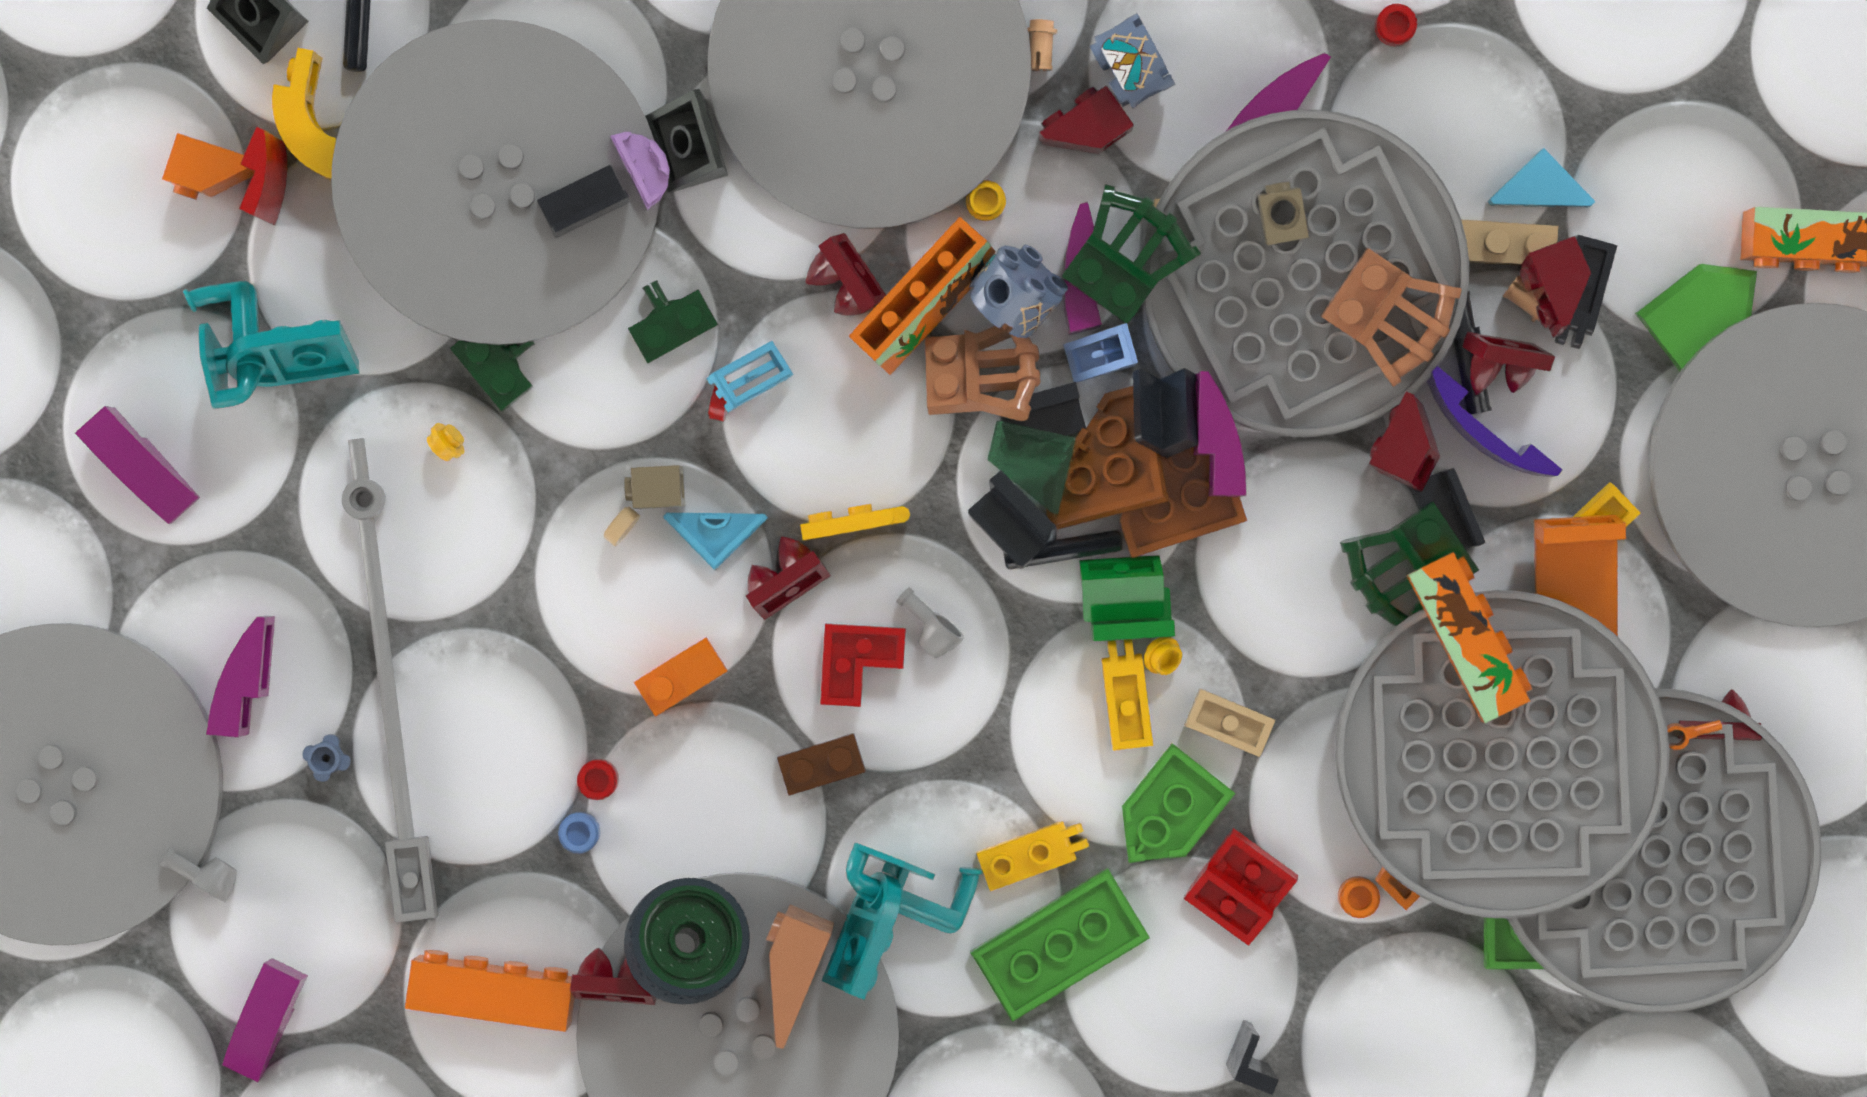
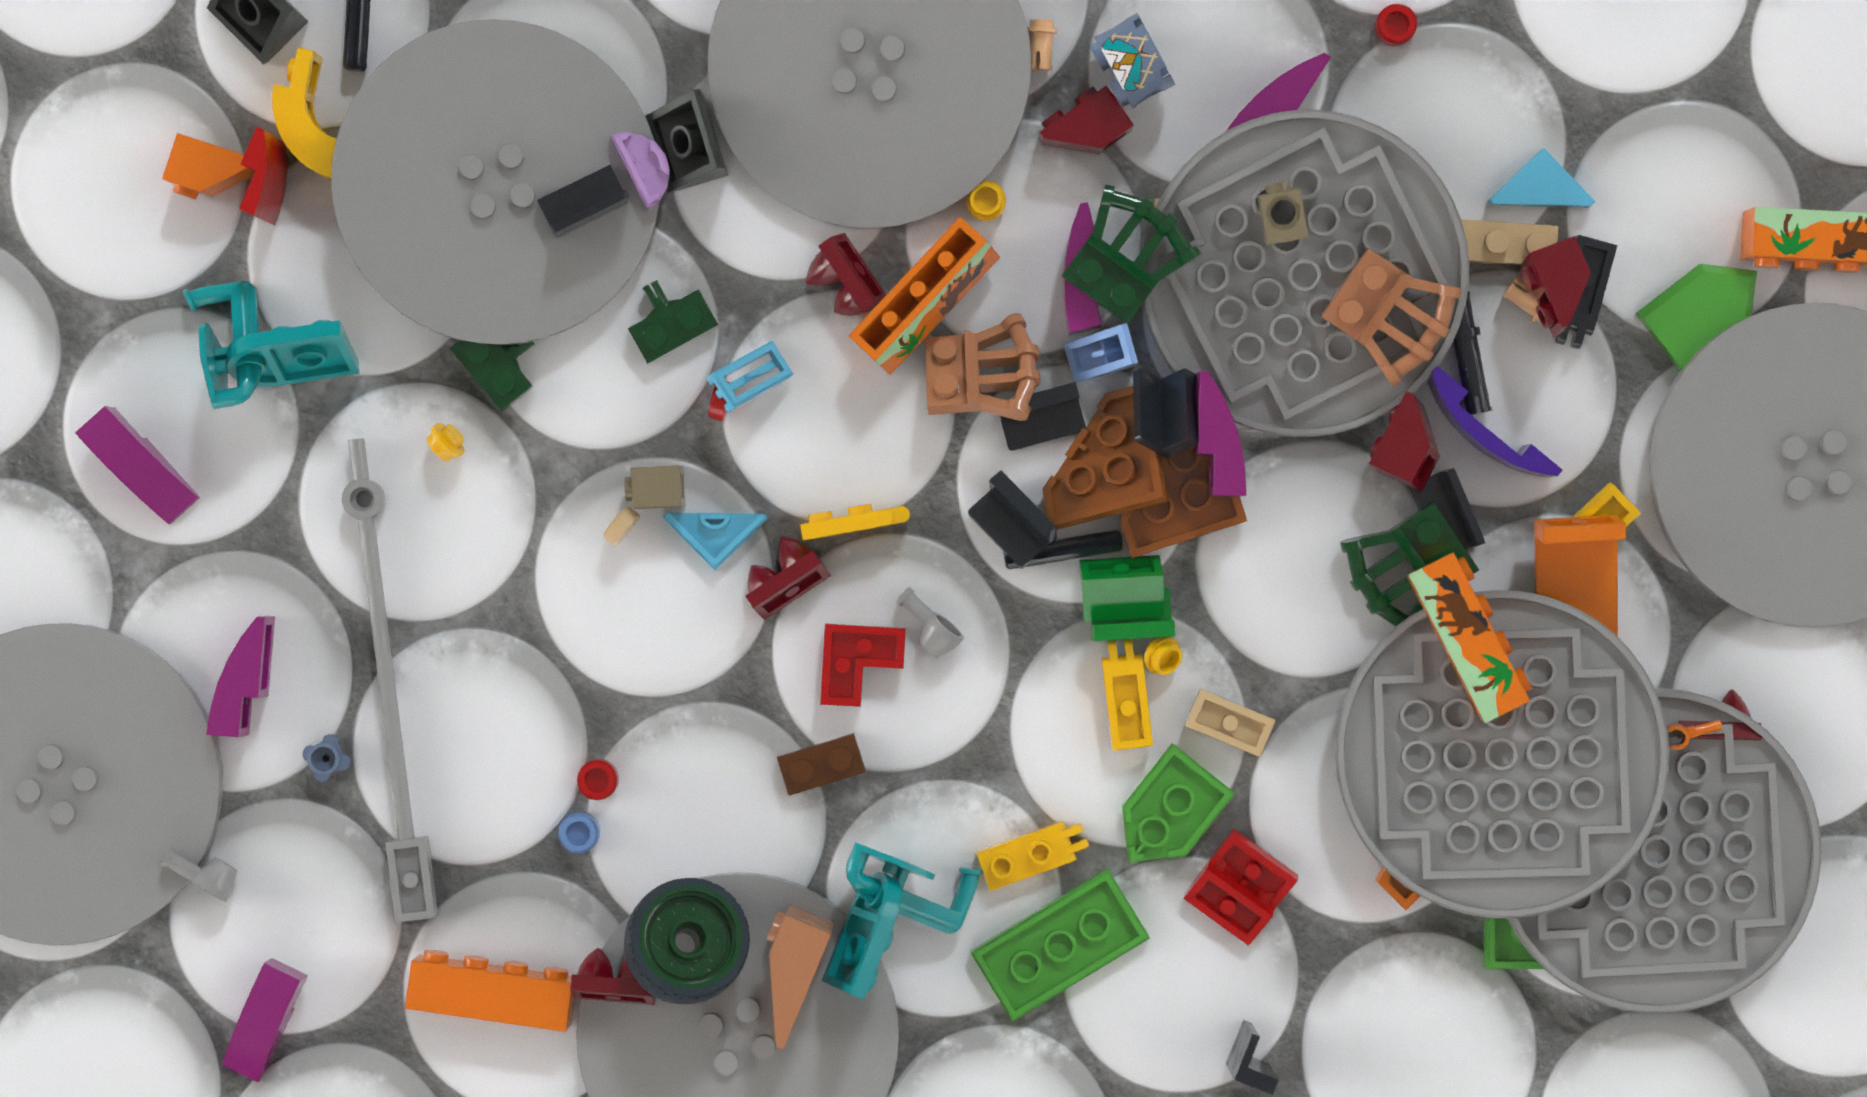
orange slope [634,637,728,717] -> none
sand blue brick [969,245,1068,338] -> none
clear green wing [987,421,1076,515] -> none
orange tile [1338,876,1380,918] -> none
dark red tile [1462,332,1555,395] -> none

